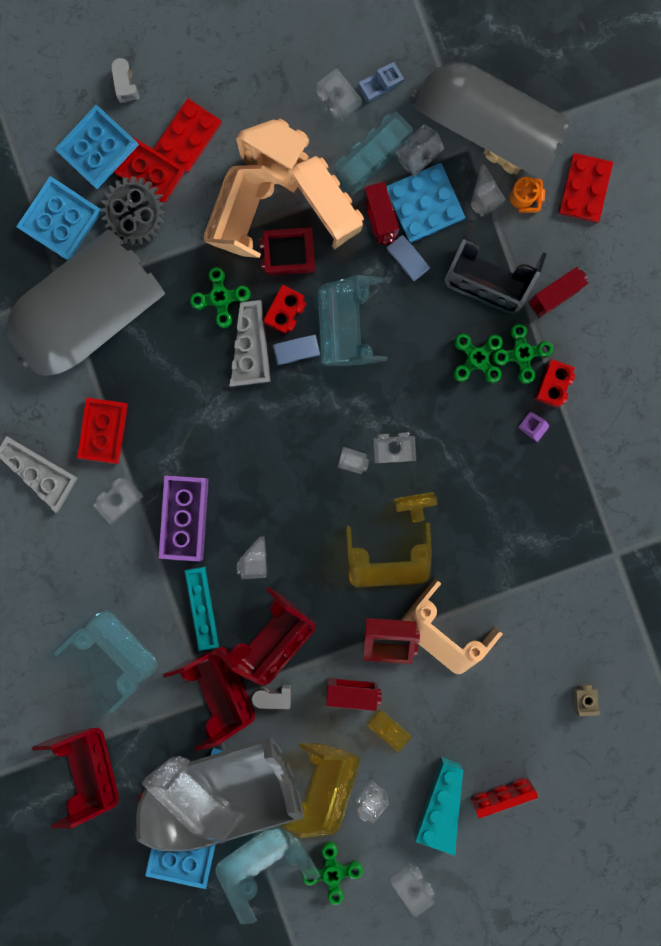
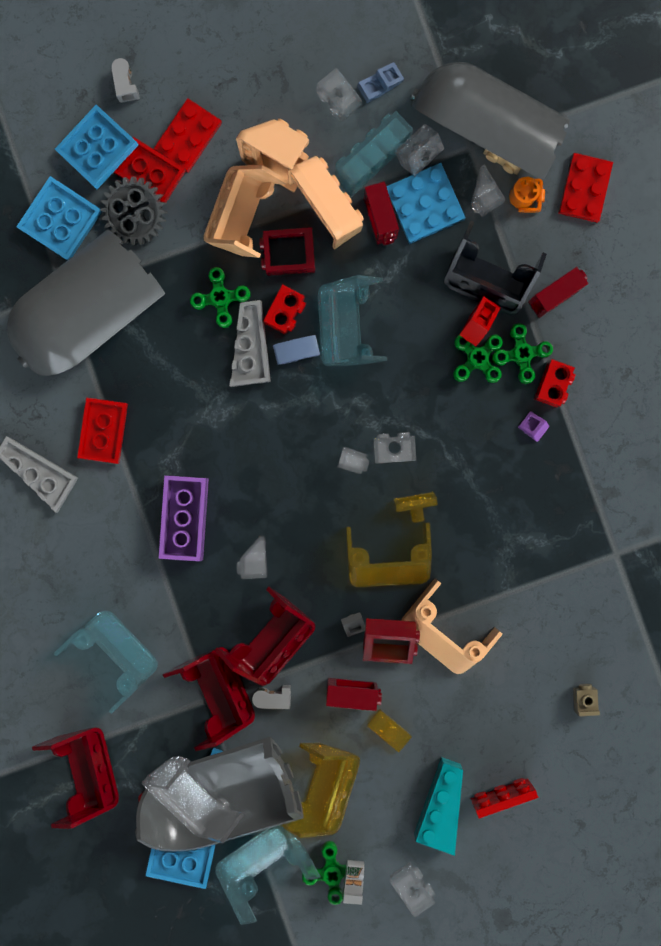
clear brick [93,478,144,524] -> none
teal tile [184,567,219,651] -> none
clear brick [356,780,389,824] -> none
sand blue slope [387,235,430,281] -> none
none -> dark grey plate [341,612,365,637]
none -> light grey leg [342,860,364,905]
none -> red brick [460,297,501,346]

